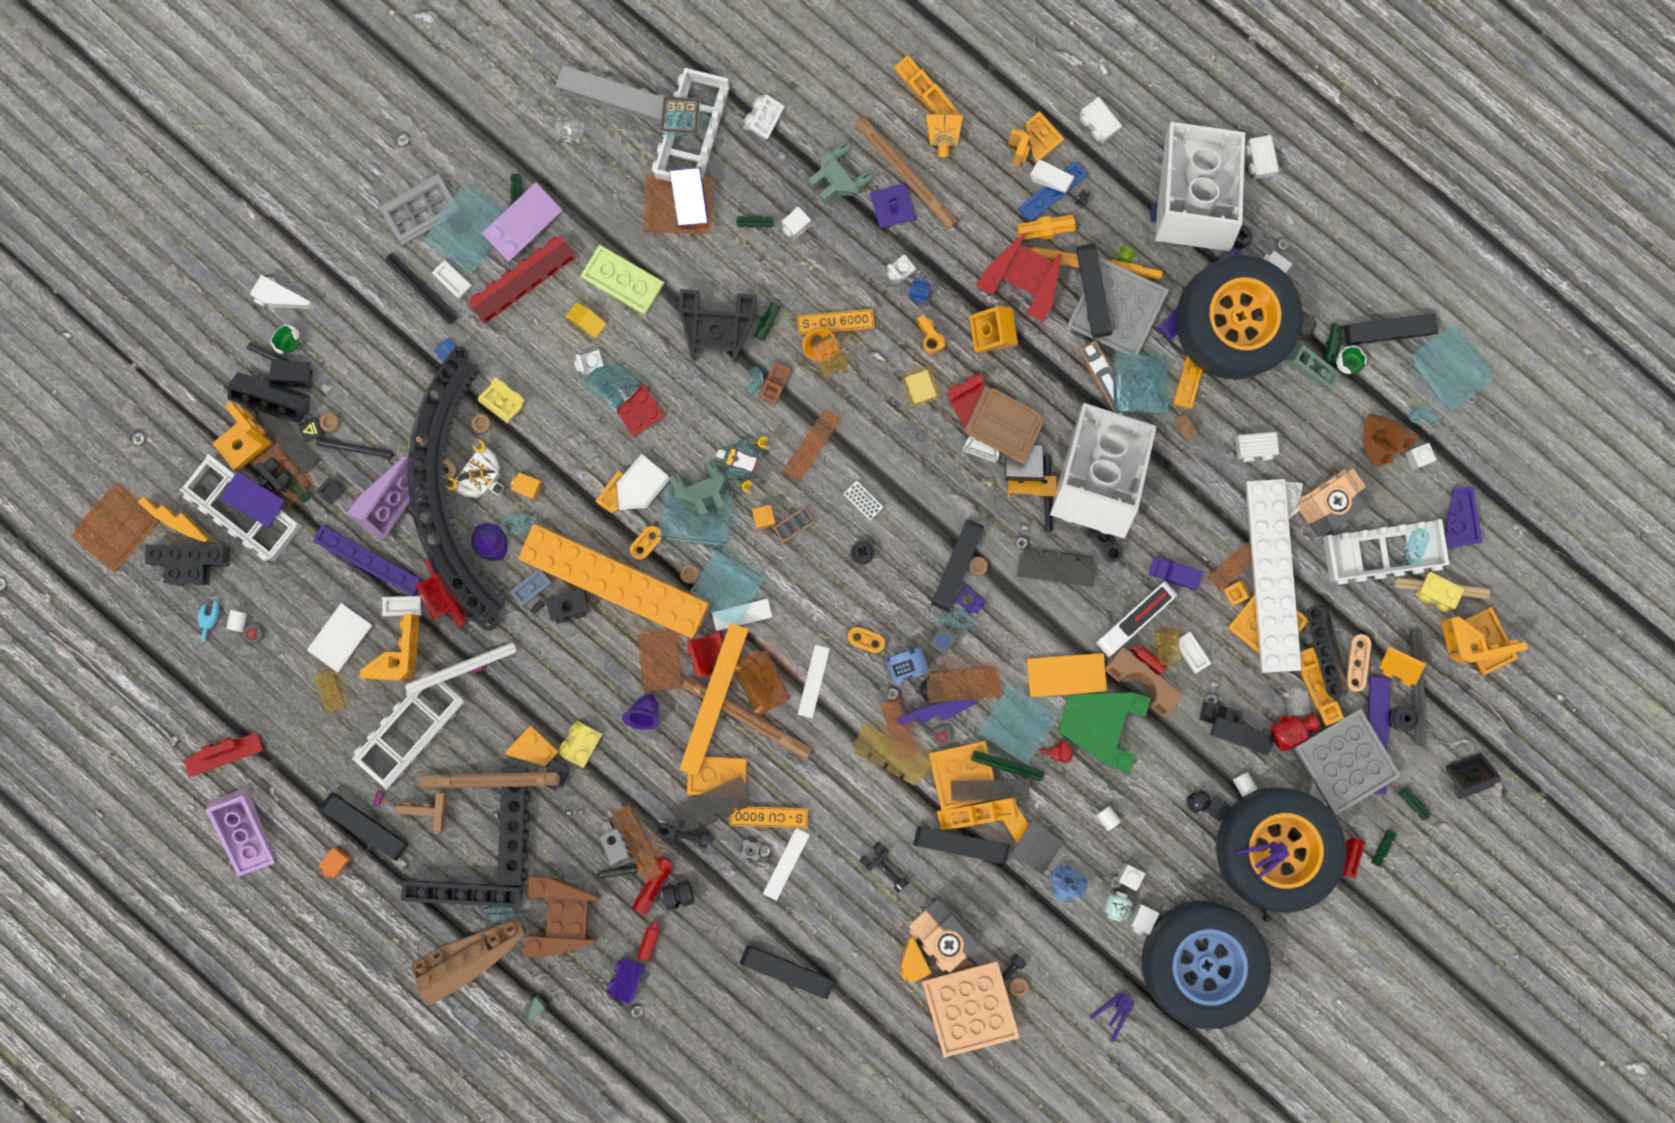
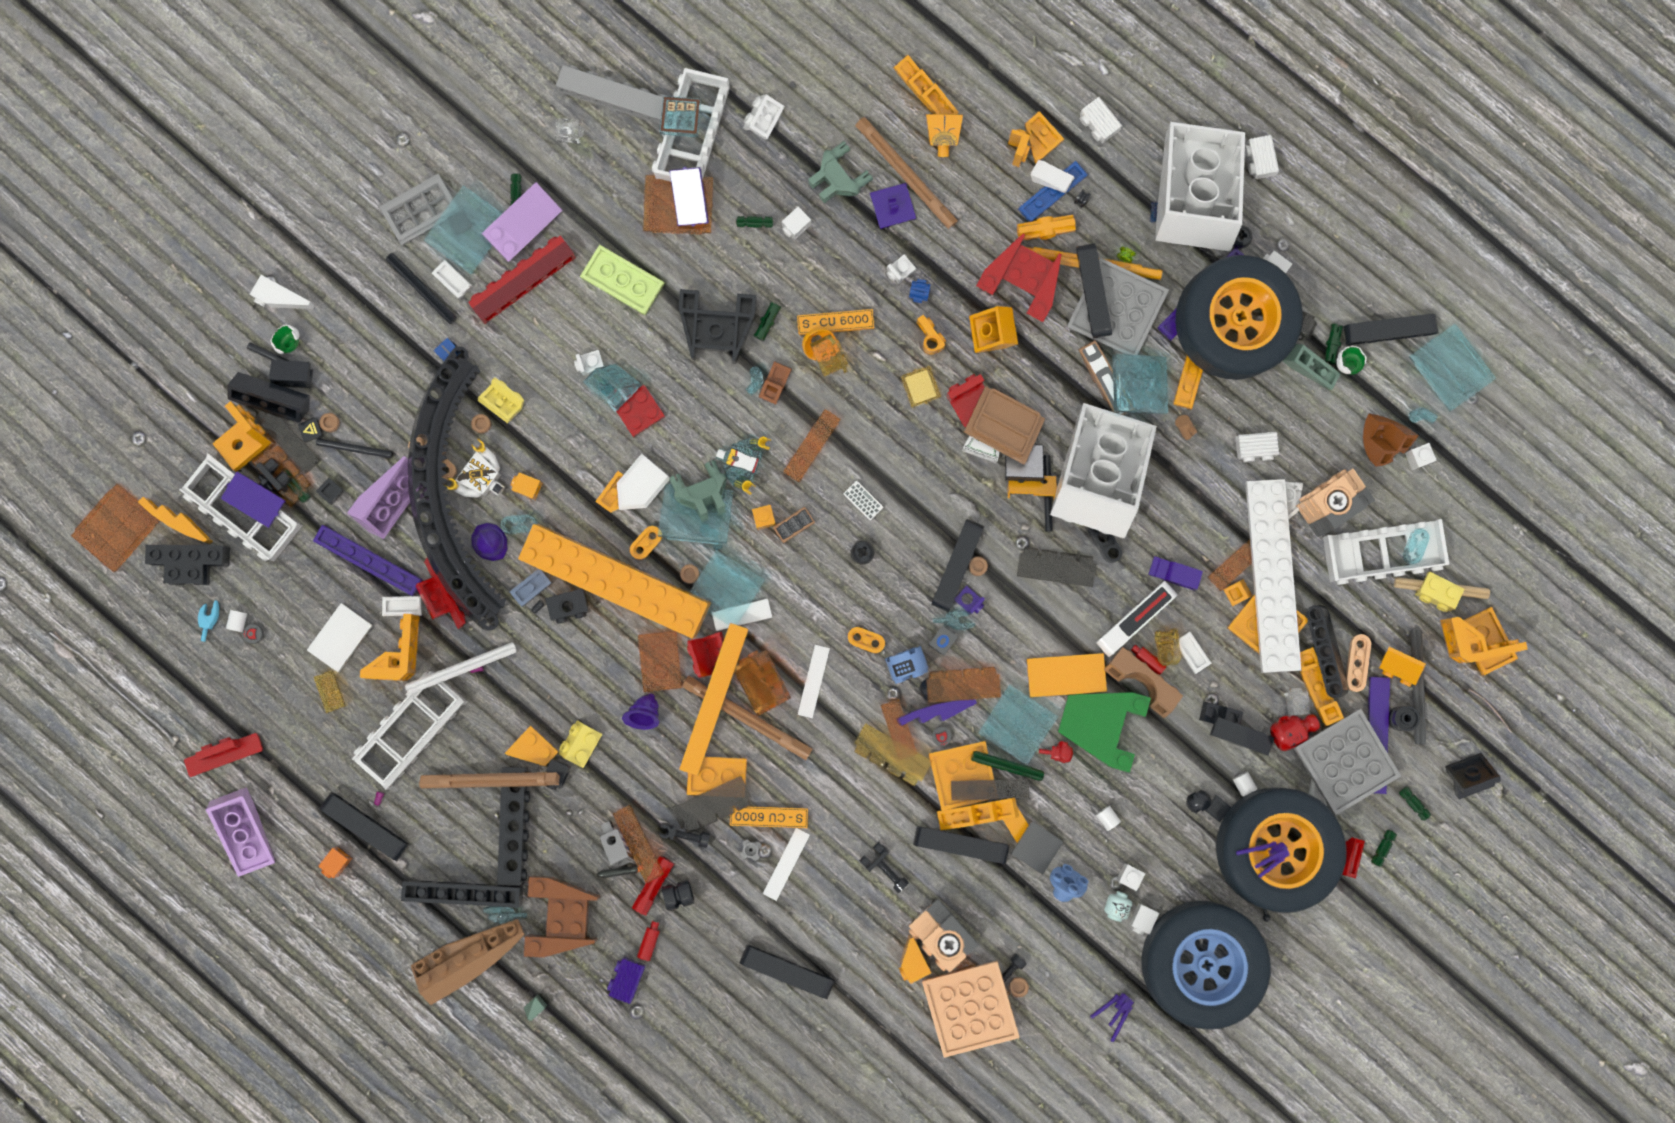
medium nougat bracket [395,792,447,832] -> none
yellow slope [565,302,607,339] -> none
dark purple wing [1445,486,1482,548] -> none

